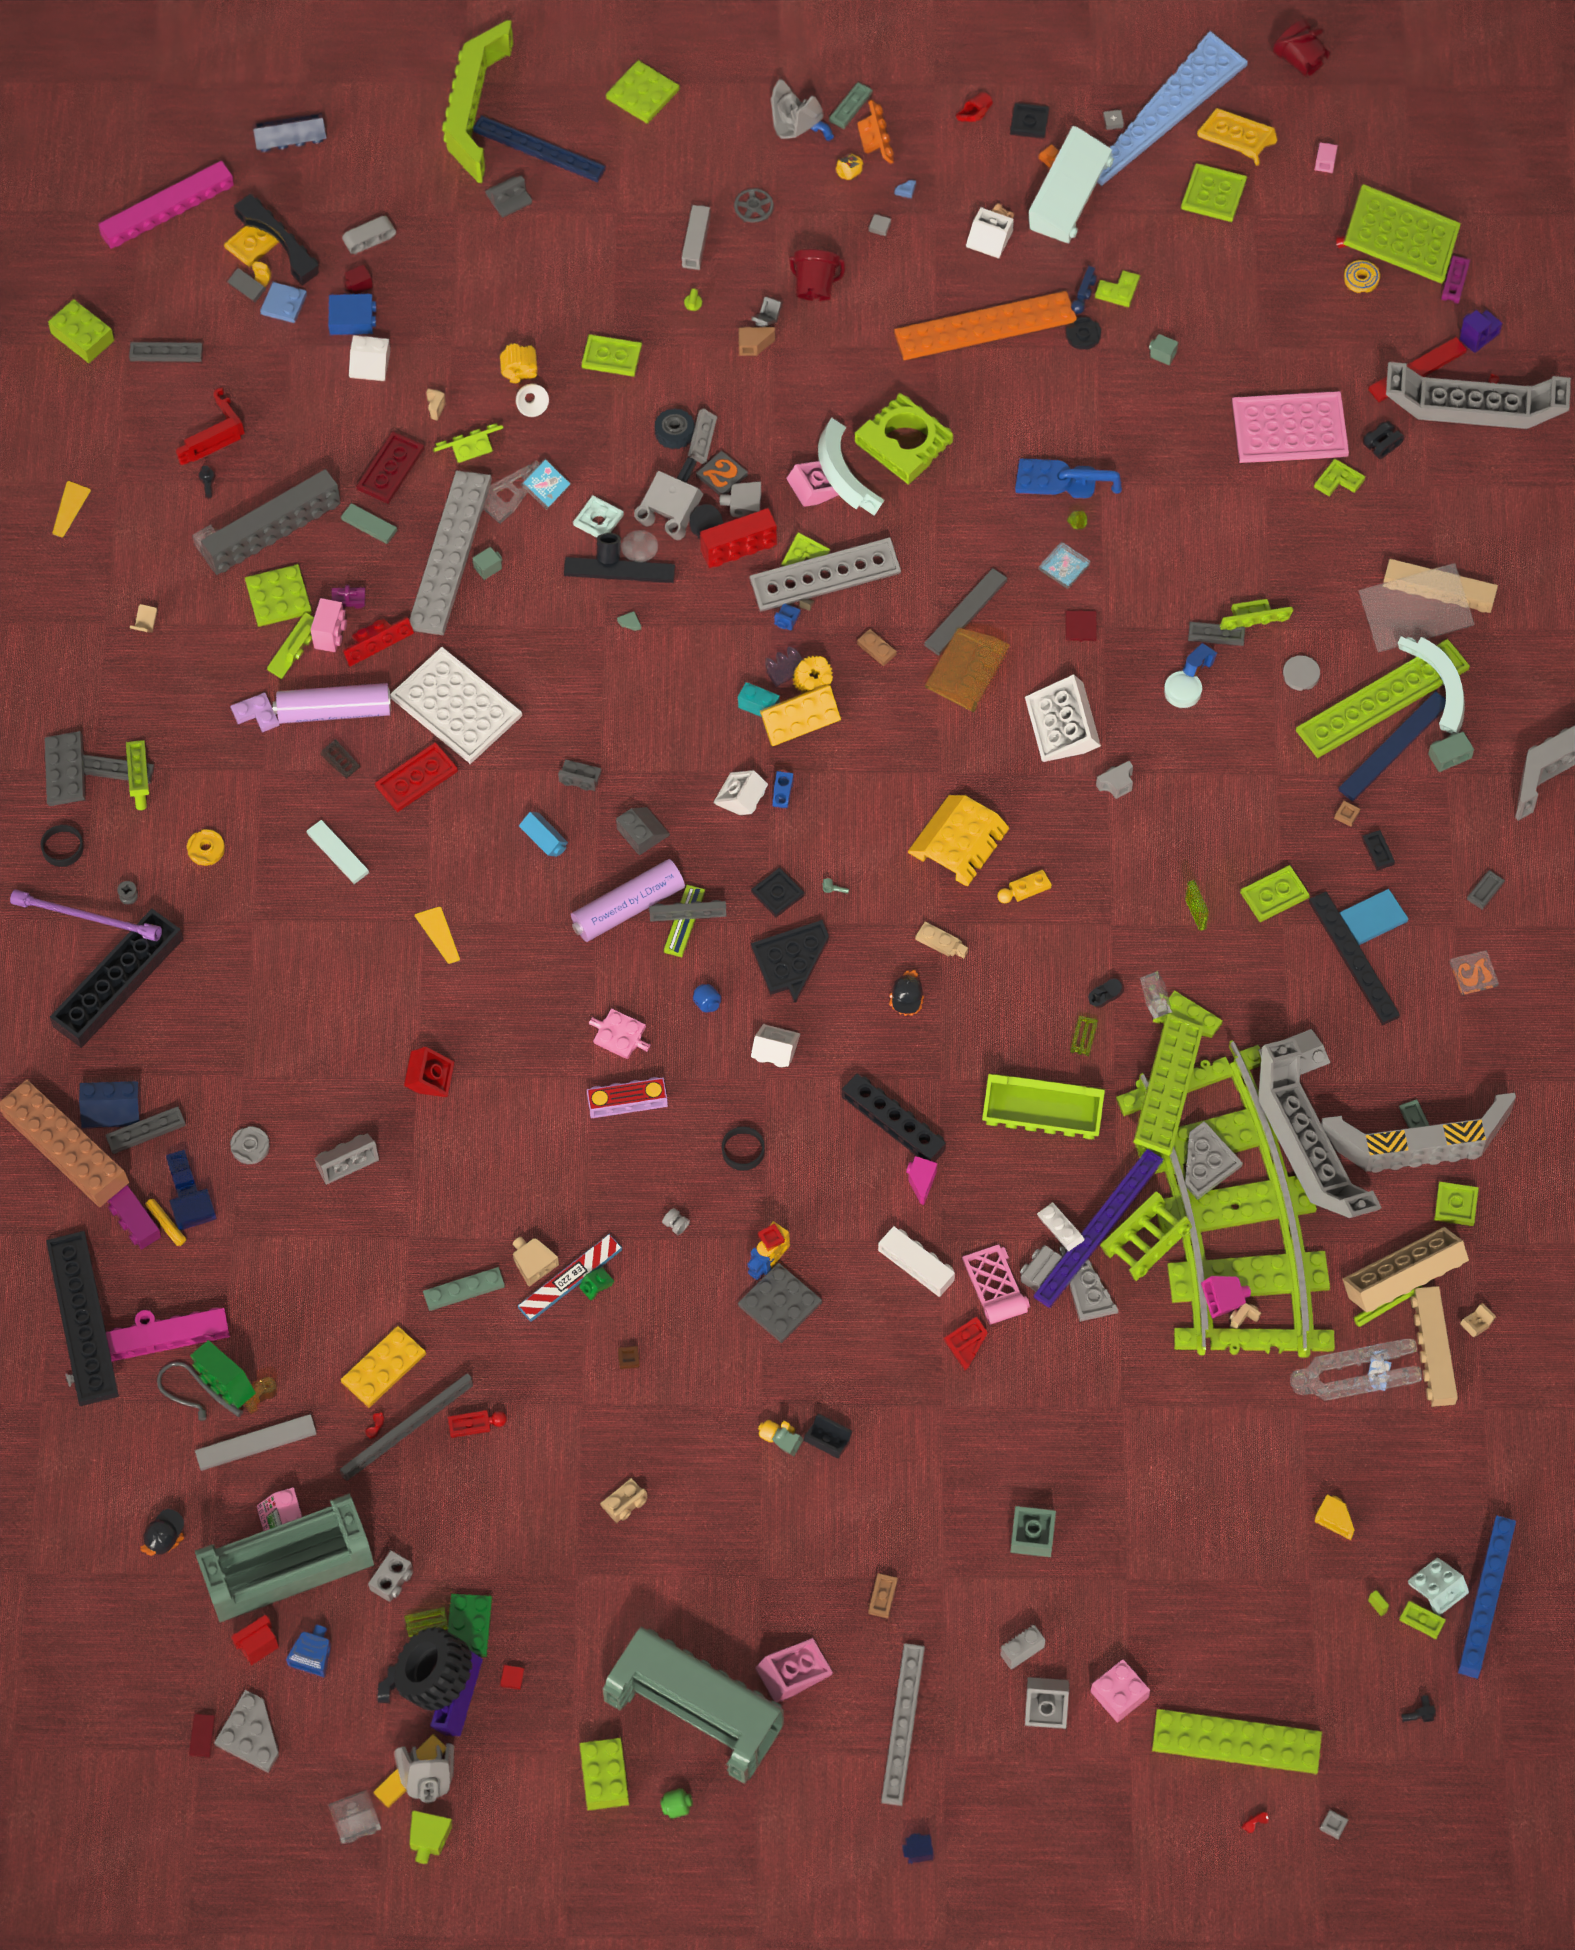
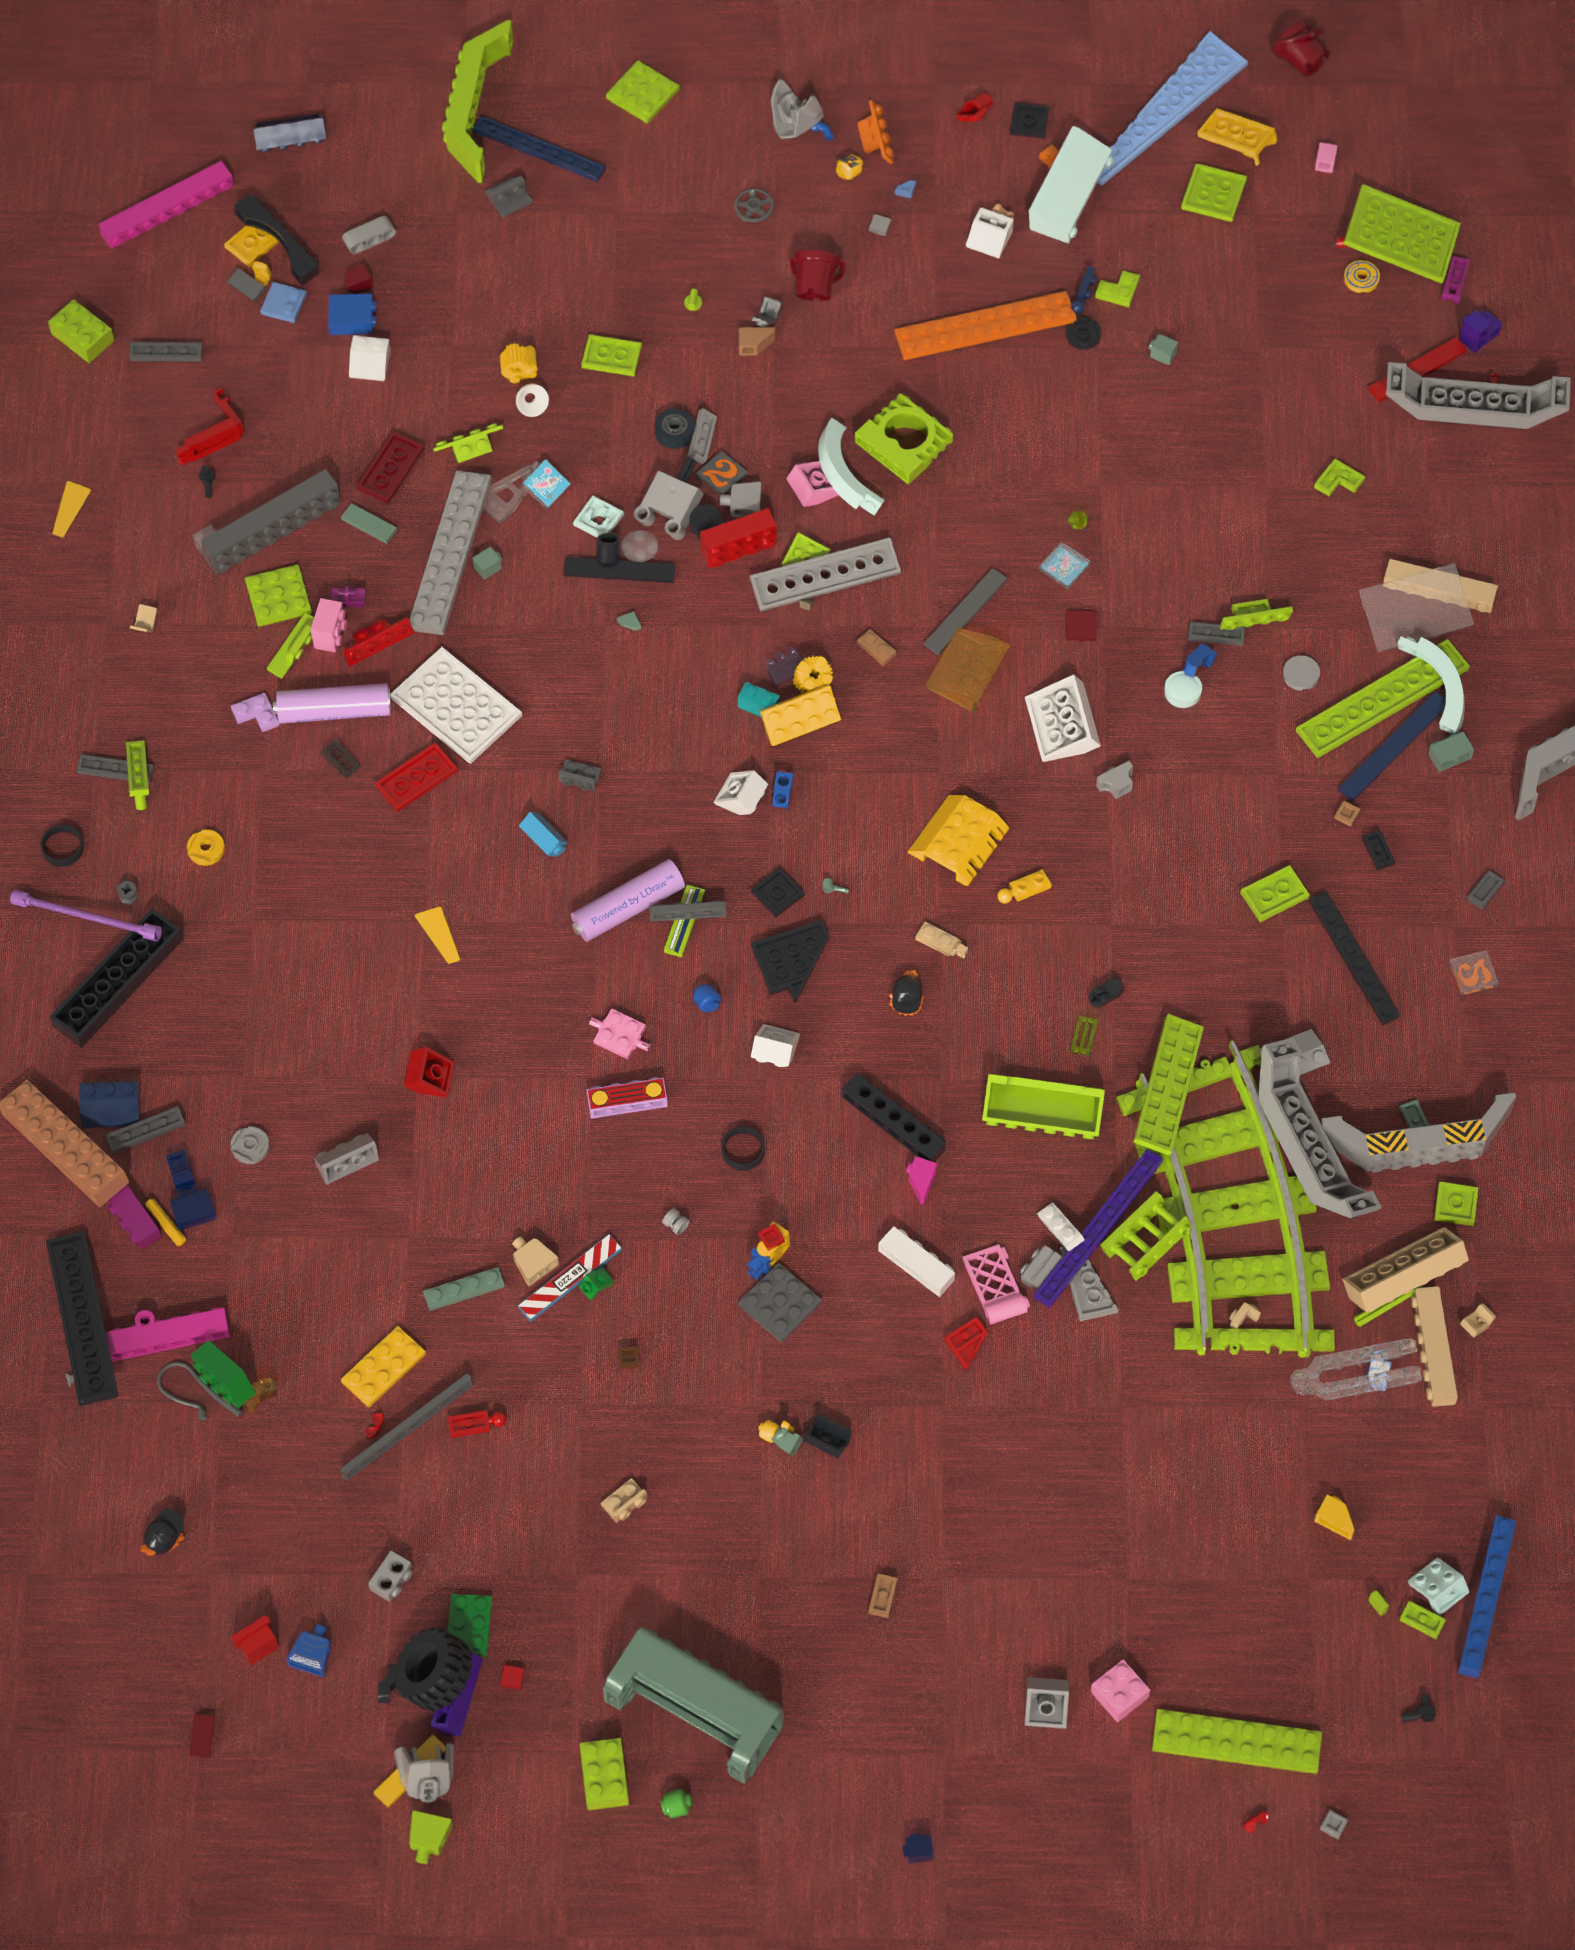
dark grey plate [45,731,85,807] -> none
sand green piece [194,1493,374,1622] -> none
light grey tile [195,1414,317,1471] -> none
light grey plate [214,1690,279,1773] -> none
bright pink slope [257,1487,302,1531] -> none
light aqua tile [307,820,369,884] -> none
clear slope [328,1790,381,1844] -> none
clear neon green tile [404,1607,448,1637] -> none
tan bracket [426,389,446,421] -> none
dark grey slope [616,807,670,856] -> none
light grey brick [682,205,710,270] -> none
bright pink slope [756,1639,833,1702] -> none
blue bracket [775,604,801,631] -> none
sand green tile [829,82,873,129] -> none
light grey tile [882,1643,925,1806] -> none
light grey brick [1001,1625,1045,1670] -> none
sand green brick [1010,1506,1056,1557] -> none
blue plate [1015,458,1122,498] -> none
light grey tile [1103,110,1124,130] -> none
clear brick [1140,971,1172,1019] -> none
lime wing [1153,991,1223,1038] -> none
clear neon green tile [1185,880,1209,931] -> none
light grey plate [1185,1121,1243,1200] -> none
dark pink torso [1201,1276,1251,1318] -> none
bright pink plate [1232,392,1349,463] -> none
dark azure tile [1340,889,1408,945] -> none
black brick [1363,421,1405,459] -> none

